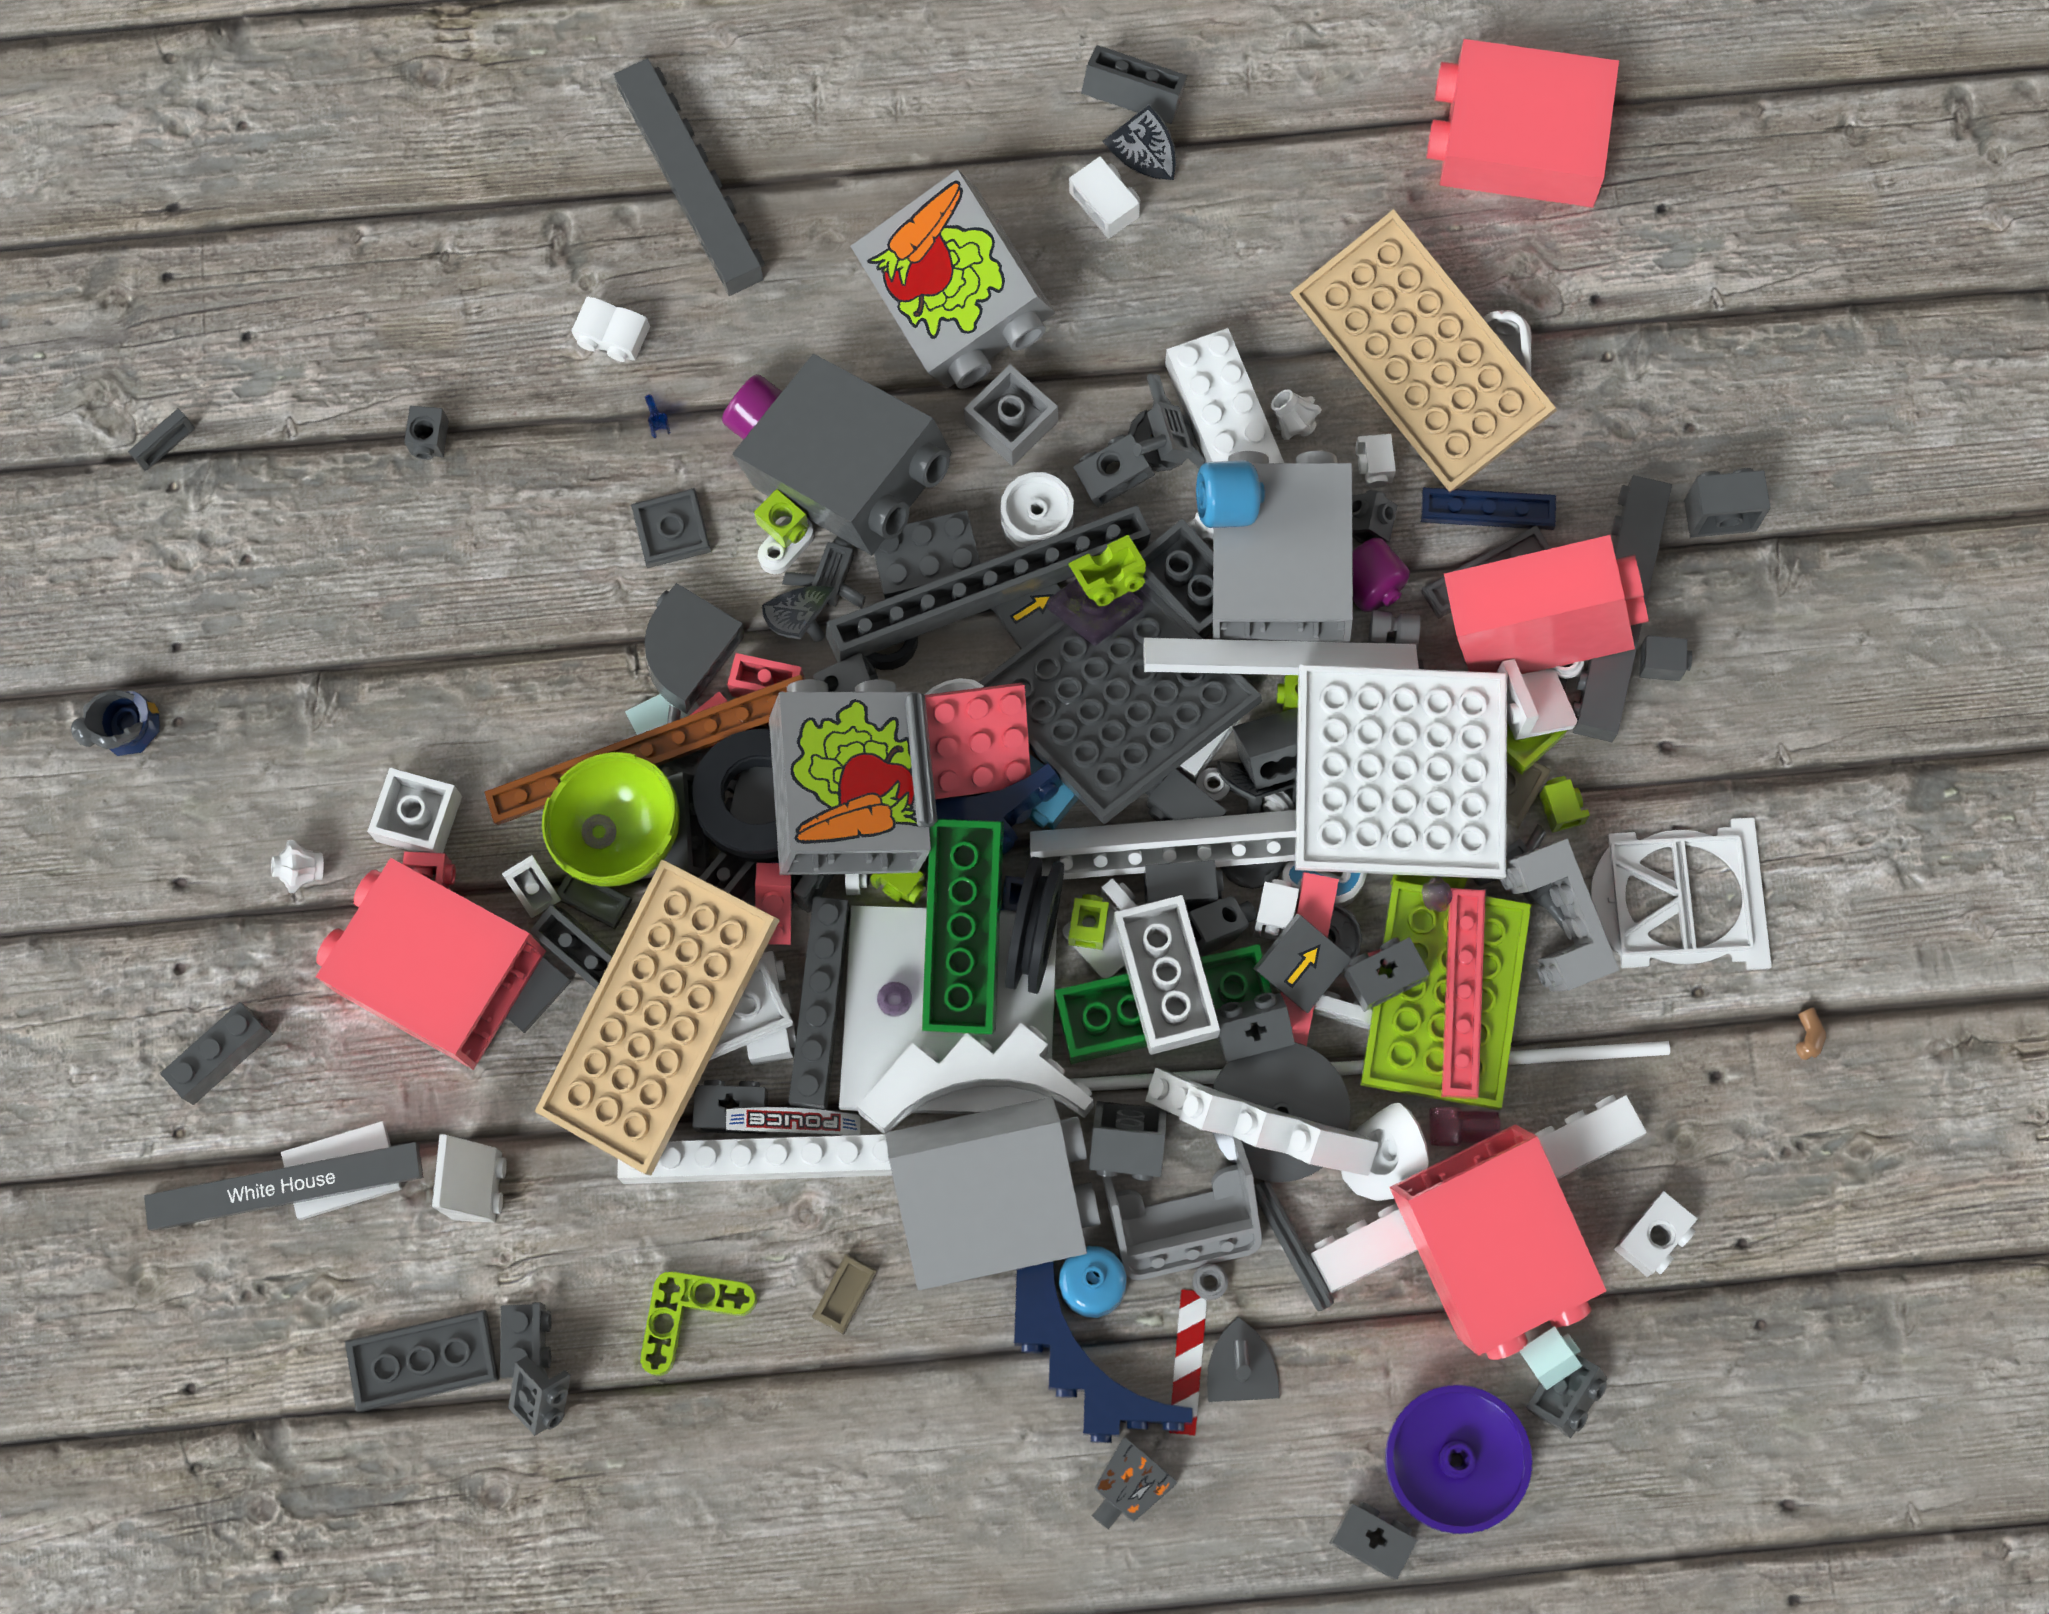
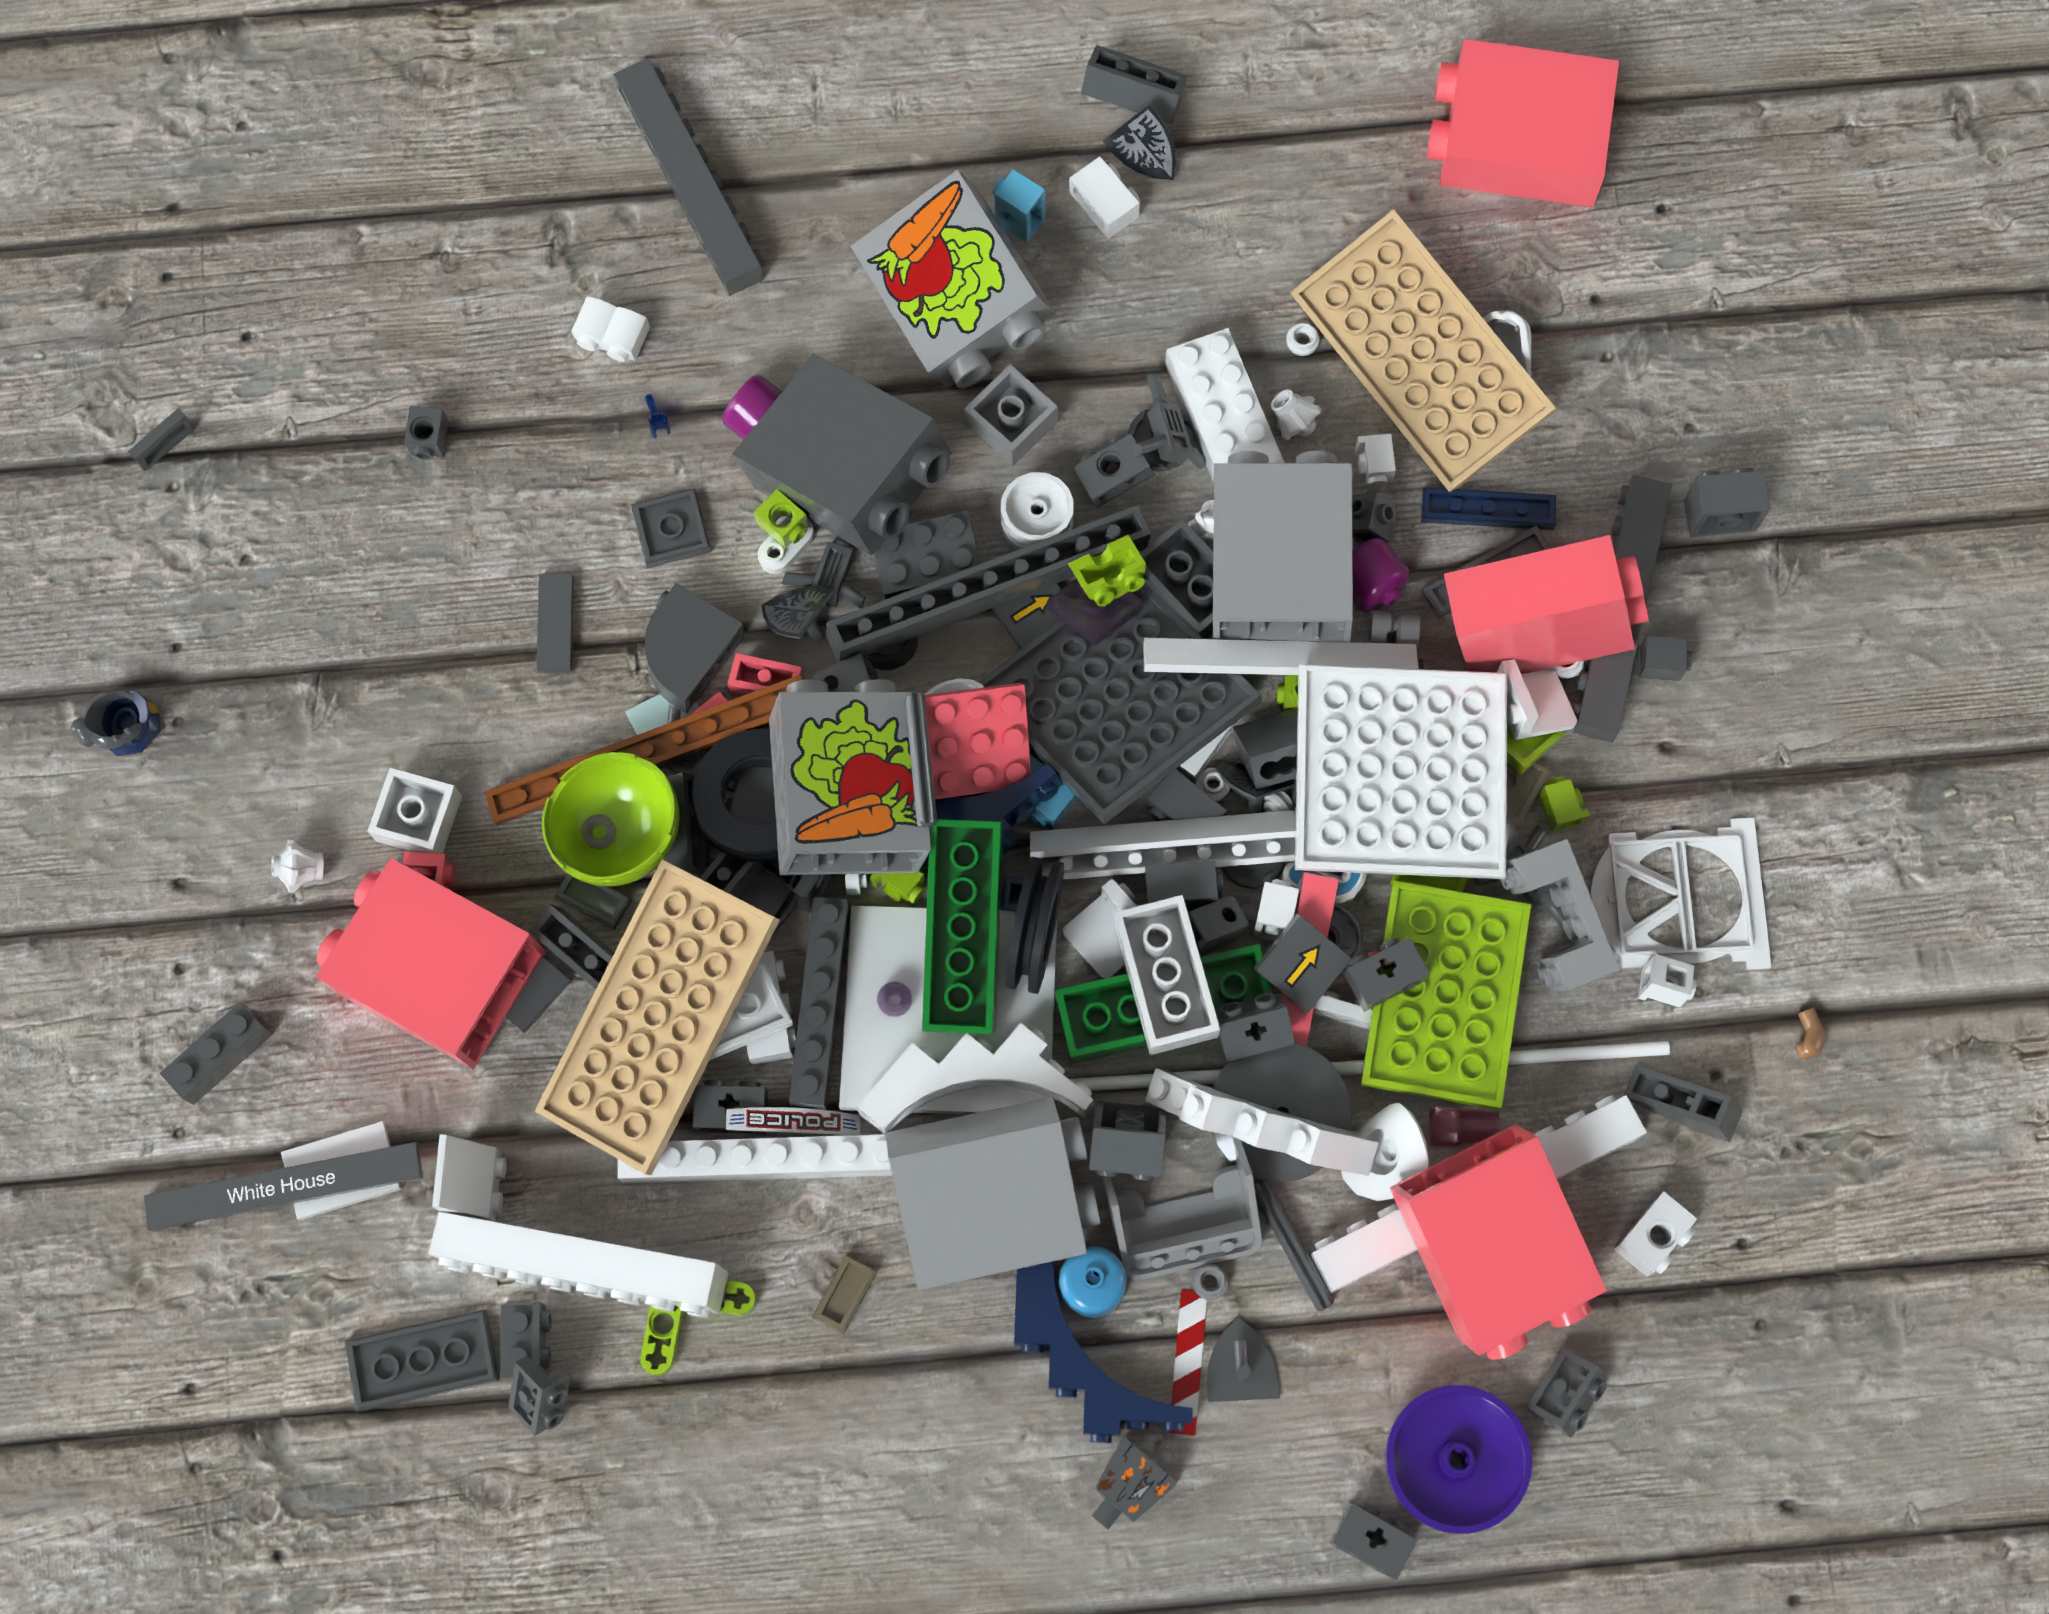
white slope [502,855,561,918] -> none
coral brick [755,863,792,945] -> none
lime brick [1068,894,1109,950] -> none
dark azure head [1196,460,1265,528] -> none
plate [1422,877,1452,912] -> none
coral tile [1441,888,1486,1099] -> none
light aqua brick [1519,1326,1582,1390] -> none
none -> white brick [428,1212,729,1318]
none -> dark grey tile [537,573,574,673]
none -> medium azure brick [993,170,1046,243]
none -> white plate [1286,323,1319,356]
none -> dark grey slope [1623,1065,1743,1142]
none -> white brick [1638,954,1697,1008]

